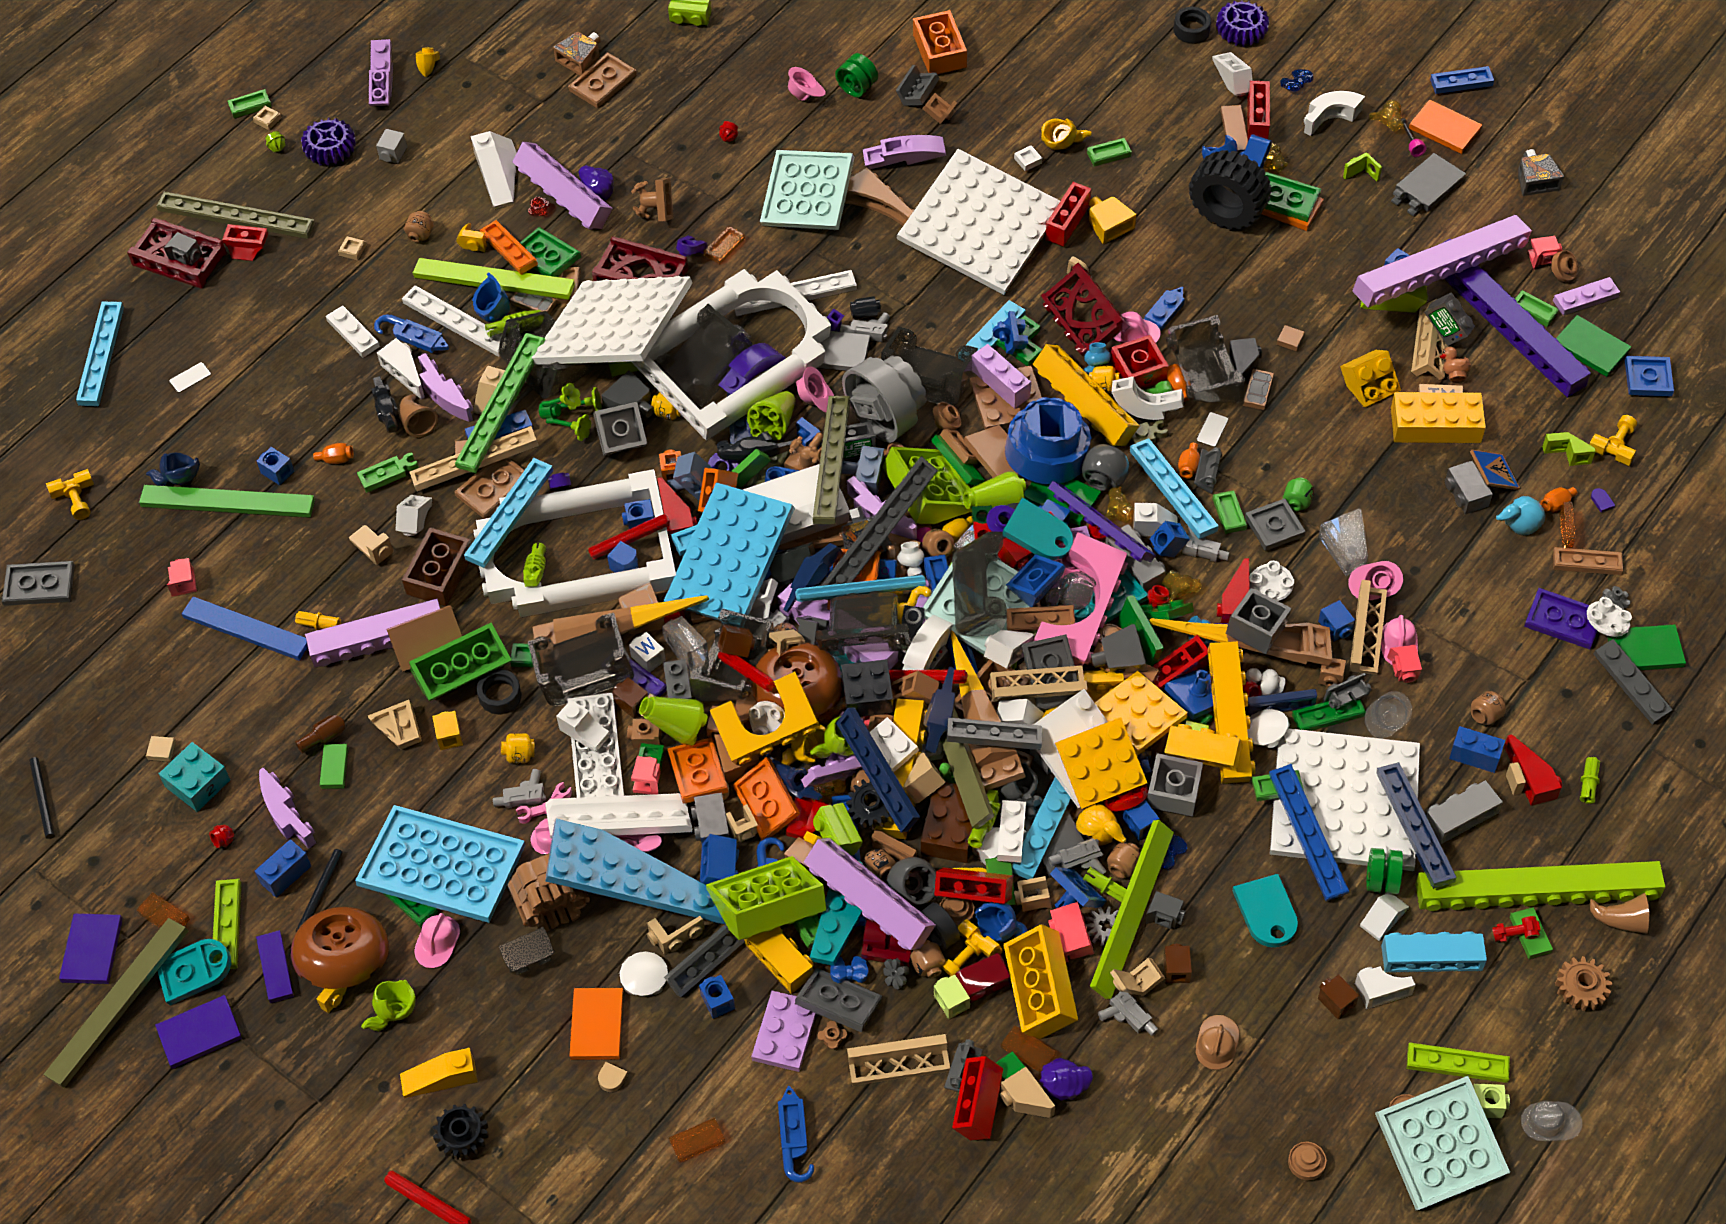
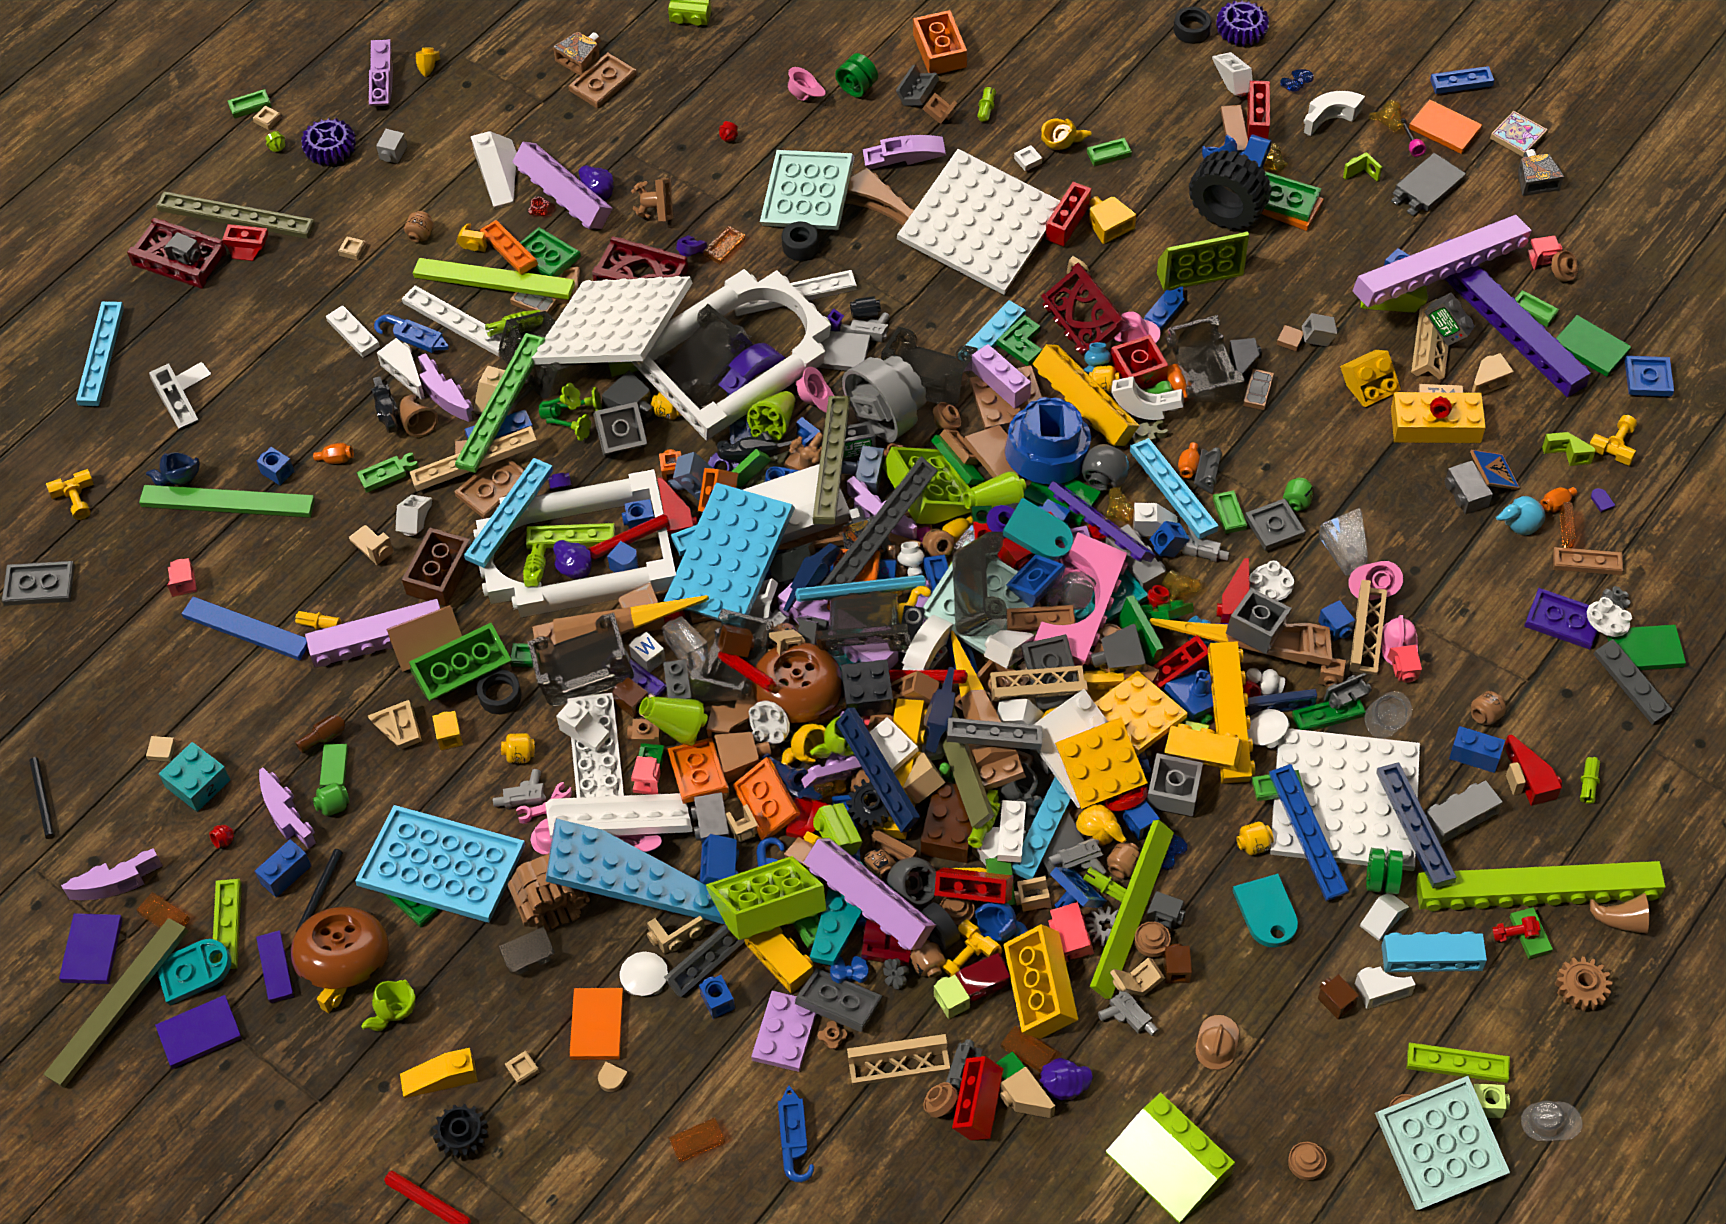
bright pink piece [414,913,460,968] -> none
blue helmet [472,272,510,322] -> none
yellow arch [710,672,820,765] -> none
blue hips [992,311,1028,354] -> none
white sticker [1197,412,1228,446] -> none
nougat animal [1440,347,1471,382] -> none
lavender plate [1553,277,1620,316] -> none
none -> lavender slope [61,848,162,900]
none -> white slope [149,364,198,429]
none -> bright green head [313,783,349,816]
none -> tan tile [505,1050,540,1086]
none -> lime tile [526,523,615,549]
none -> dark purple hair [553,540,591,579]
none -> black tyre [781,221,819,261]
none -> medium nougat plate [923,1082,958,1118]
none -> lime axle [977,87,996,122]
none -> slope [1106,1092,1235,1224]
none -> medium nougat plate [1134,922,1171,957]
none -> lime slope [1157,232,1249,291]
none -> yellow head [1236,822,1274,856]
none -> light grey brick [1302,313,1337,346]
none -> red plate [1430,396,1452,418]
none -> tan slope [1471,353,1514,395]
none -> tile [1490,111,1547,157]

